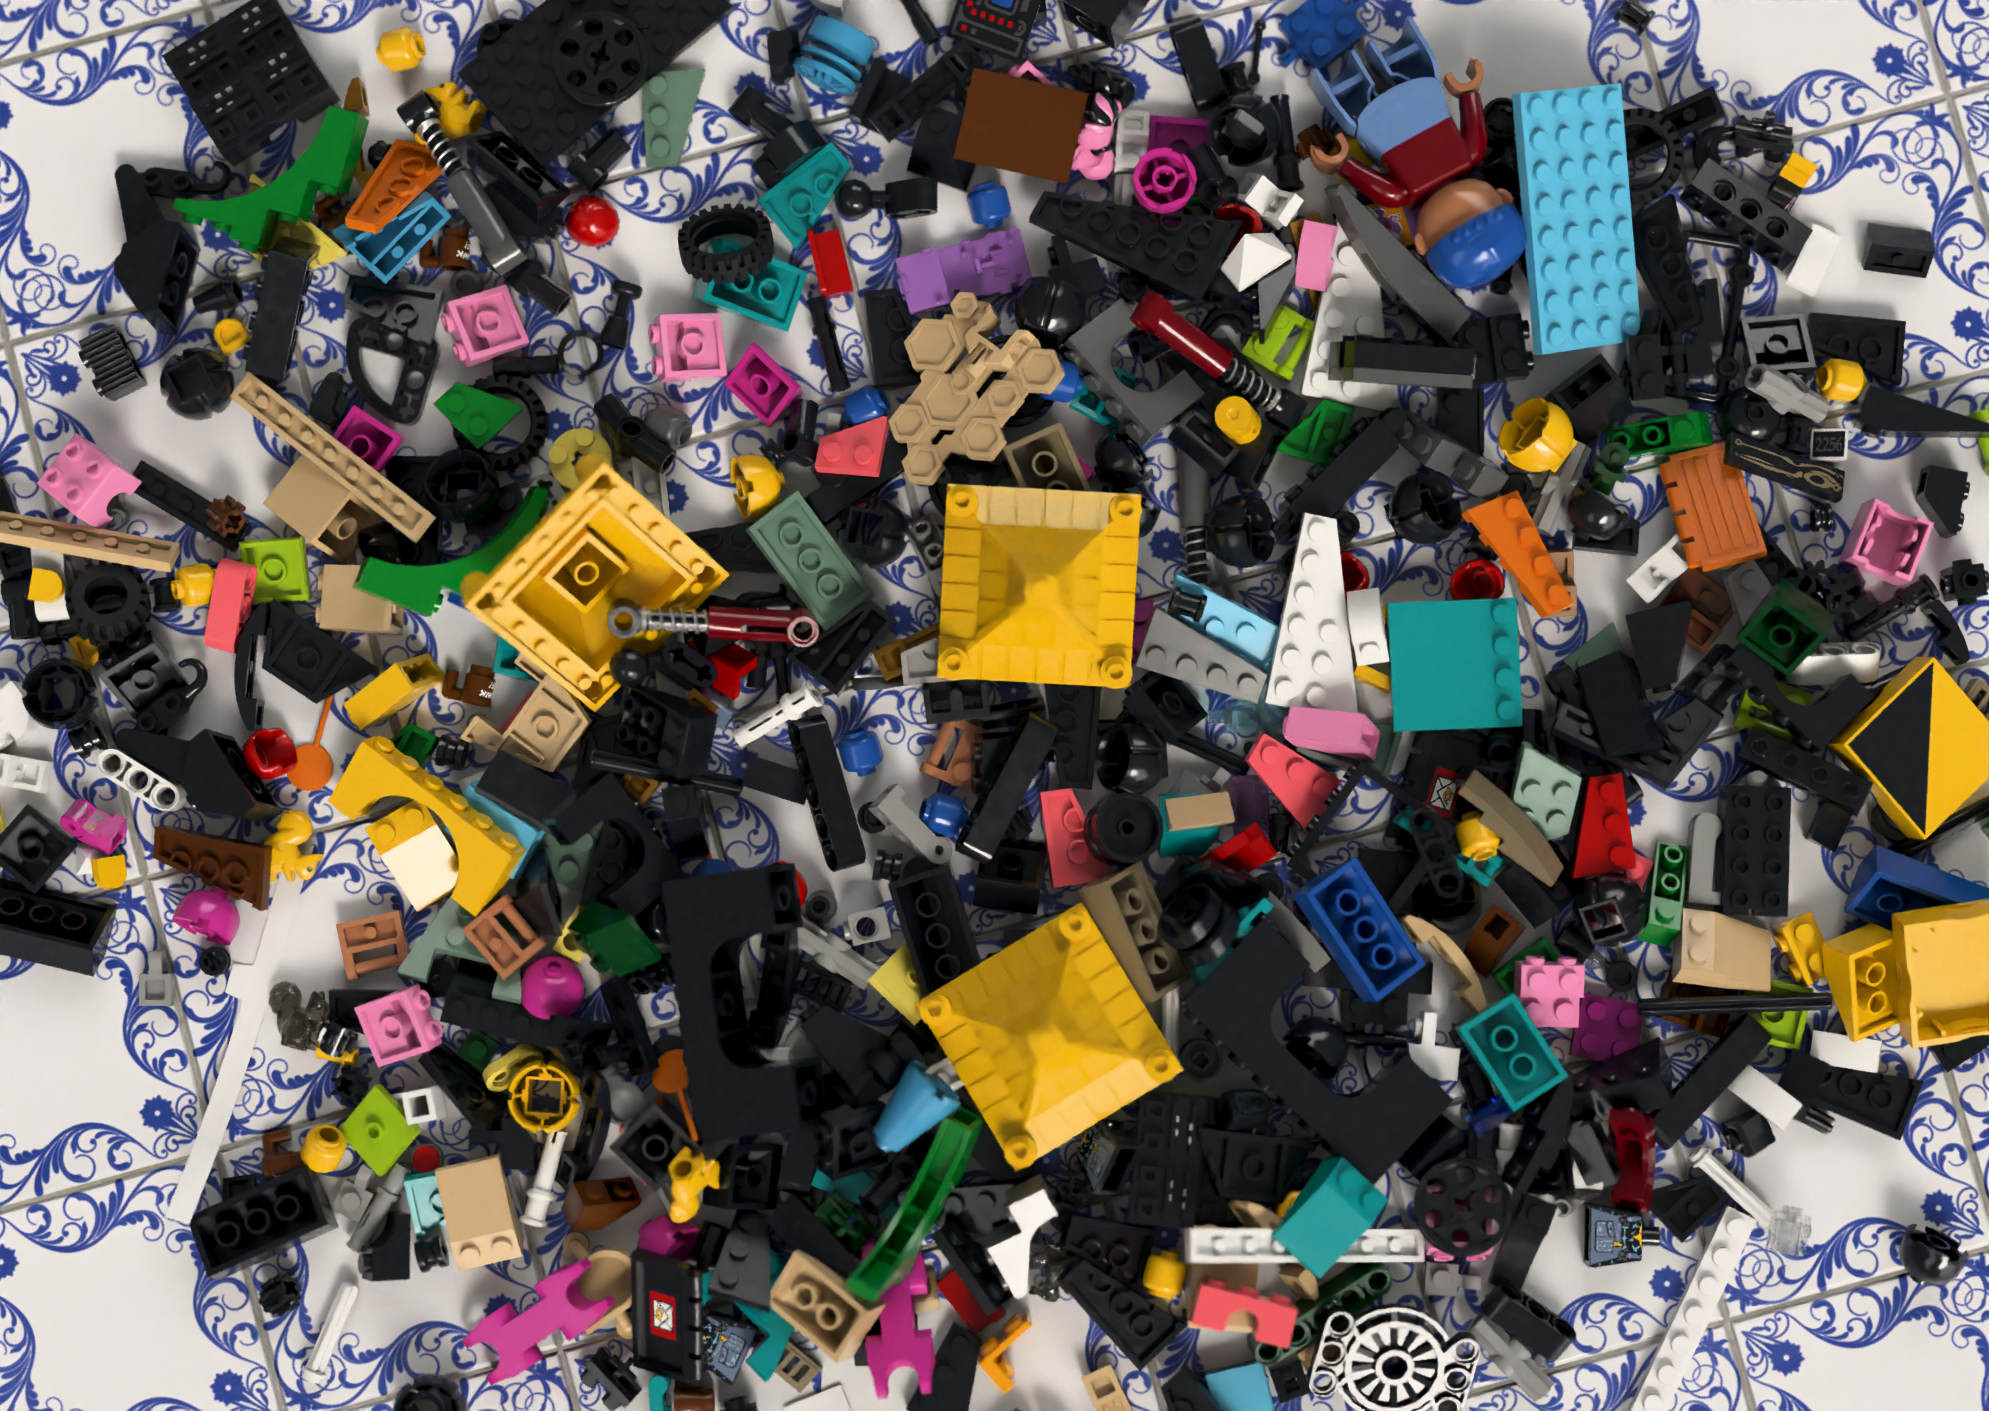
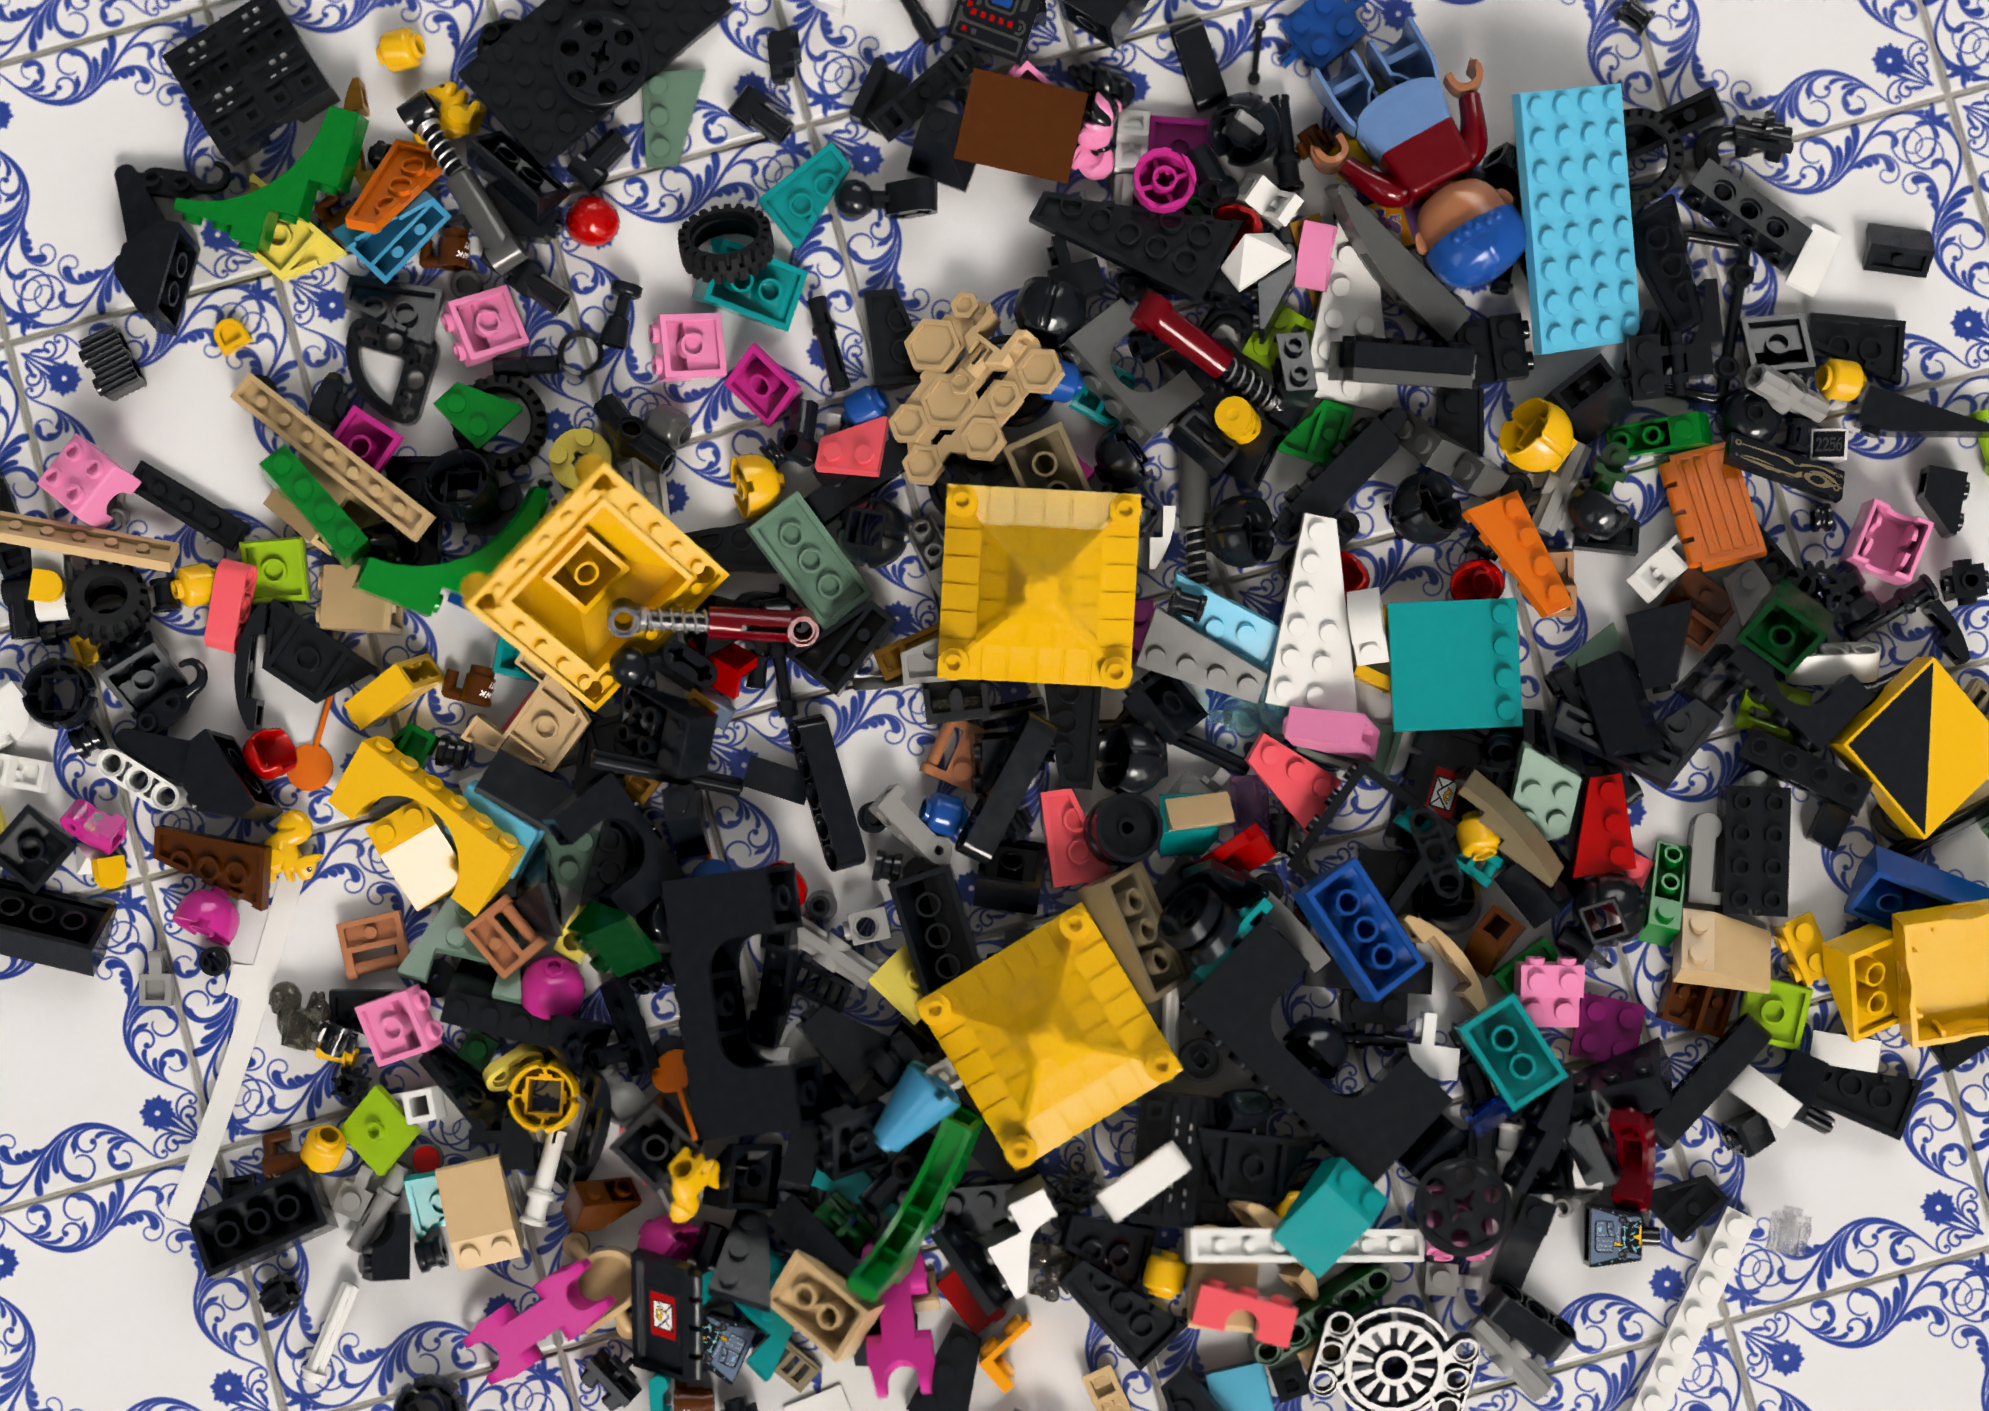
black piece [160,347,235,421] -> none
black cone [193,278,244,314] -> none
reddish brown gear [205,495,247,537] -> none
black wedge [242,236,320,381] -> none
white pin [733,680,824,747] -> none
black brick [751,119,827,190] -> none
dark azure wheel [793,15,875,96] -> none
red panel [807,229,854,298] -> none
blue head [838,727,884,777] -> none
medium lavender piece [895,227,1032,315] -> none
blue head [967,180,1012,229] -> none
black torso [1076,1119,1144,1195] -> none
black bush [1220,61,1255,96] -> none
black wheel [1483,97,1515,149] -> none
black tile [1604,960,1638,992] -> none
black axle [1637,992,1833,1016] -> none
white axle [1689,1145,1776,1227] -> none
leg [1765,152,1818,213] -> none
black cylinder [1899,1224,1969,1286] -> none
none -> green arch [259,444,371,569]
none -> white beam [1096,1140,1192,1223]
none -> white slope [1148,506,1176,572]
none -> black brick [1268,332,1318,409]

